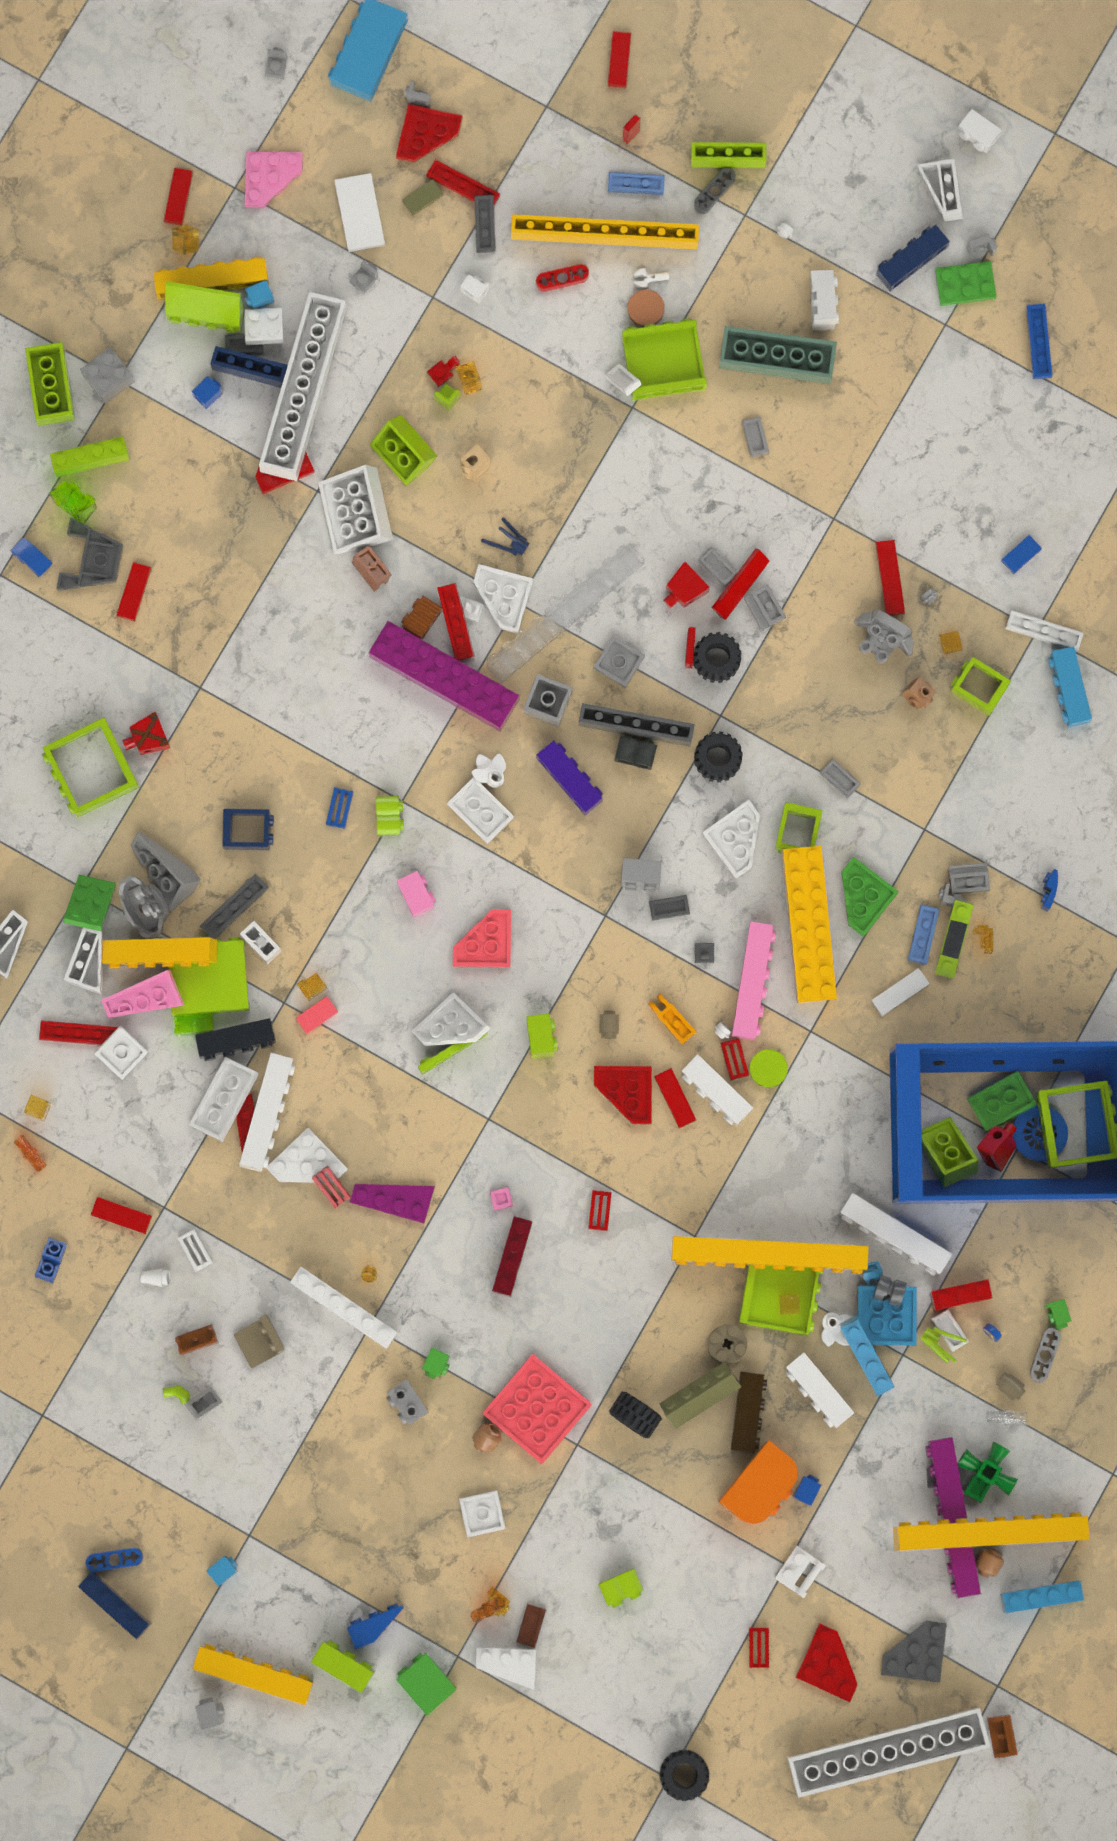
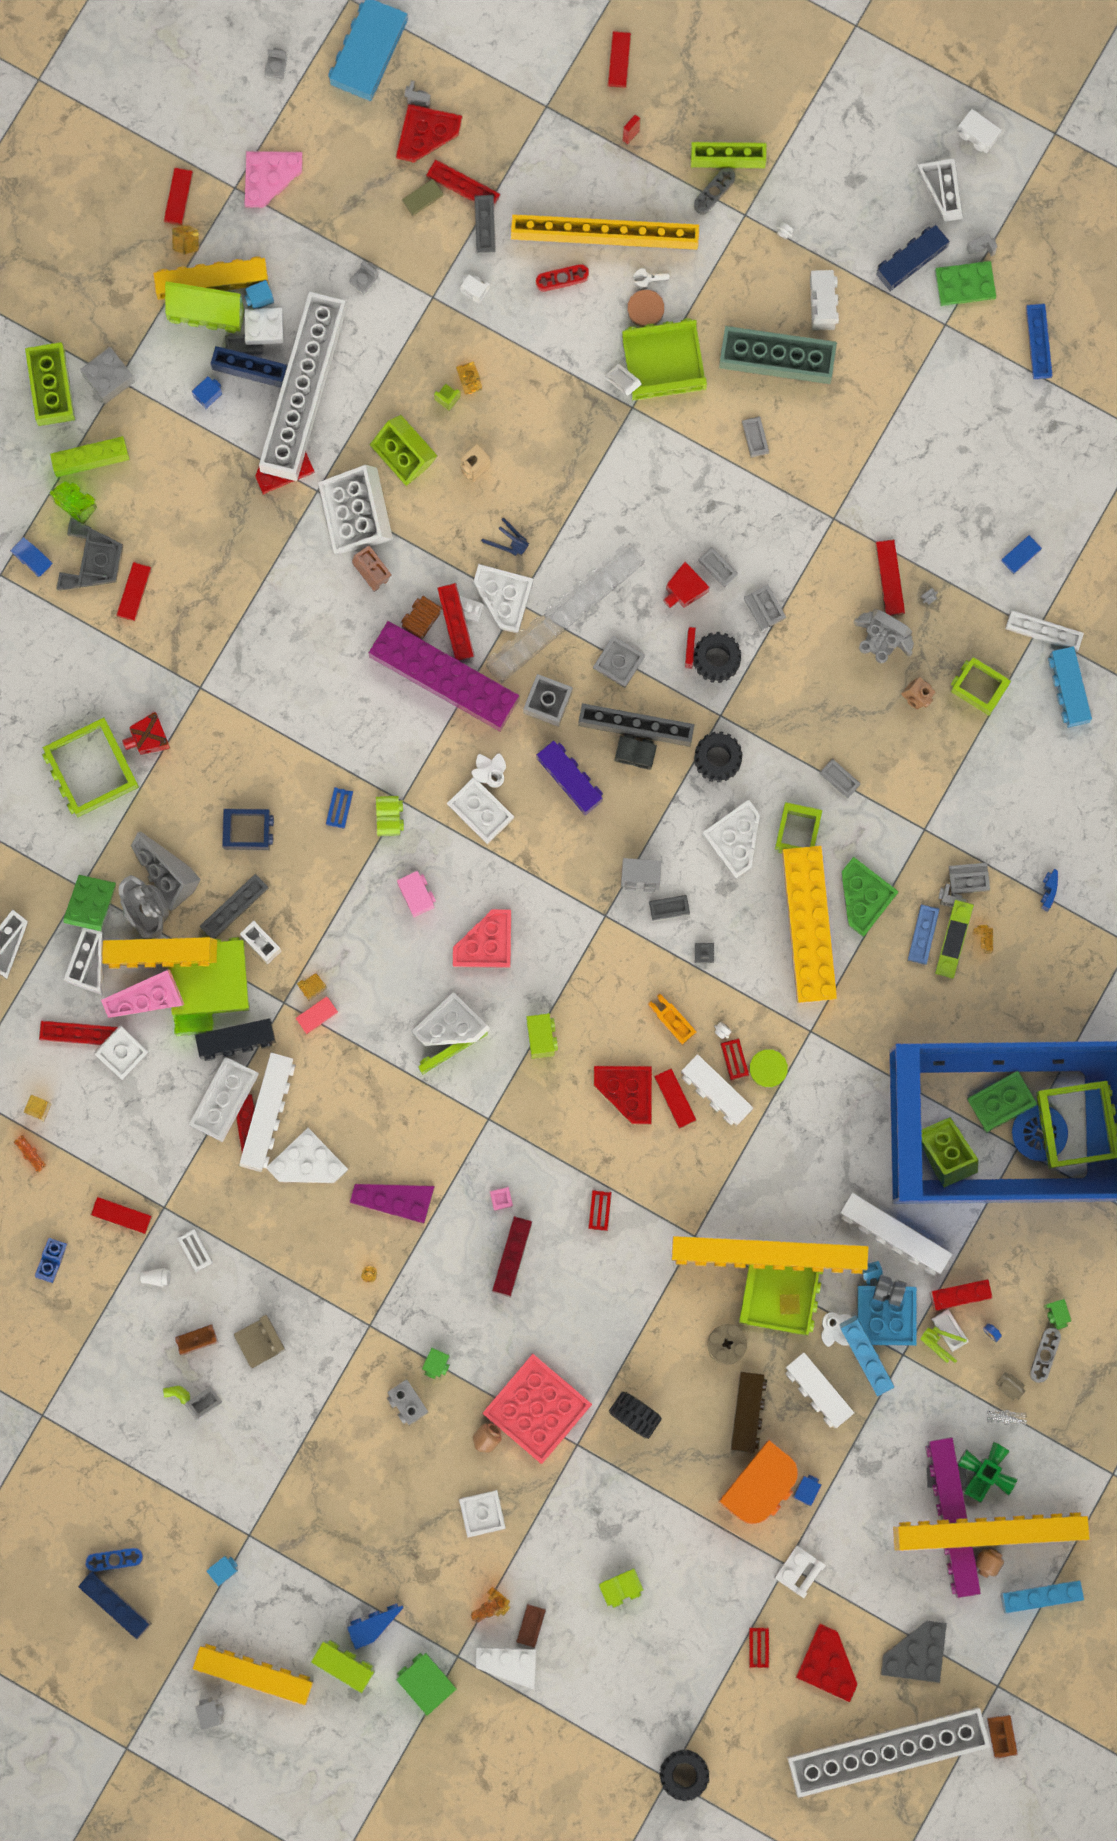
white brick [290,1267,398,1349] -> none
tile [312,1166,351,1208] -> none
white tile [334,173,385,252] -> none
red plate [427,356,460,388] -> none
dark tan brick [599,1011,619,1039] -> none
medium blue tile [608,172,665,195] -> none
olive brick [659,1362,741,1429] -> none
red tile [711,548,770,620] -> none
bright pink brick [732,922,776,1041] -> none
white tile [871,968,930,1016] -> none
clear yellow tile [939,631,963,654] -> none
red torso [976,1123,1017,1172] -> none

